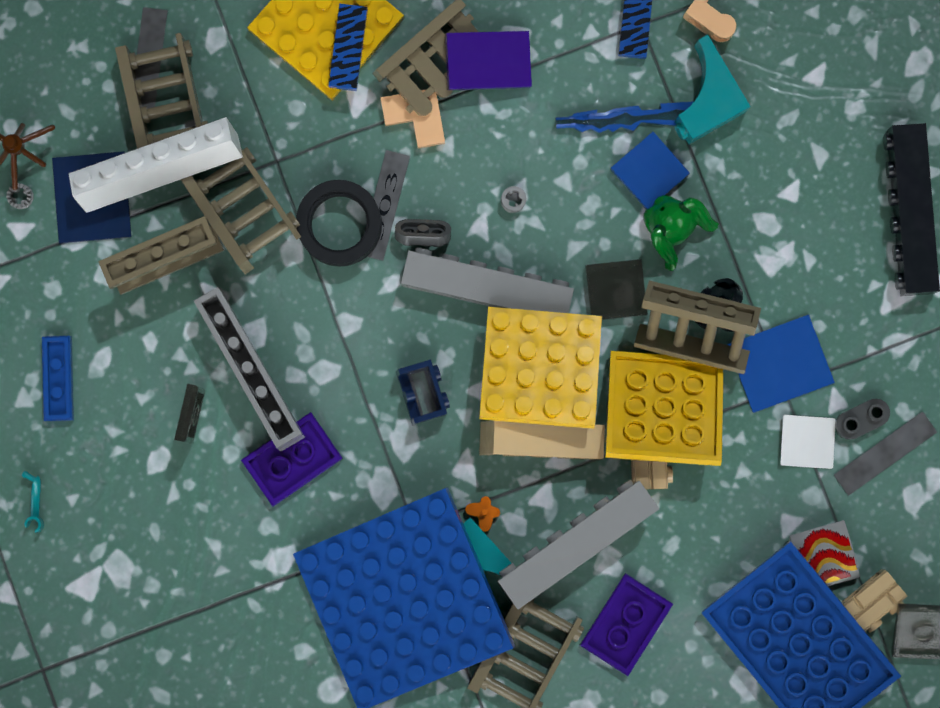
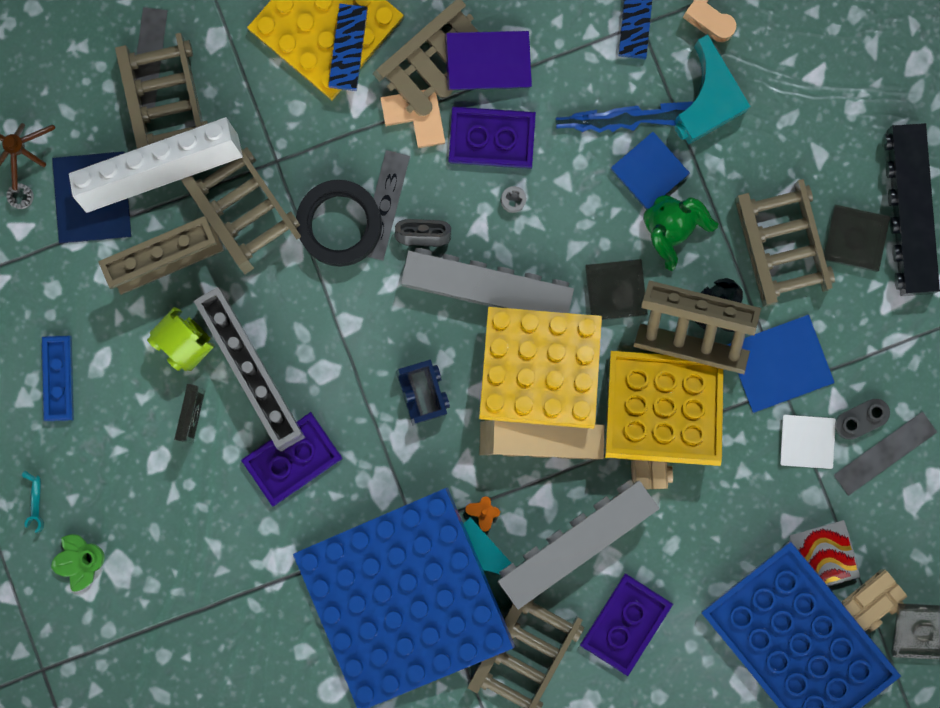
none -> bright green plate [51,534,105,591]
none -> lime brick [147,307,215,371]
none -> dark purple tile [448,107,536,169]
none -> dark tan fence [735,179,835,307]
none -> clear smoke tile [824,205,890,272]

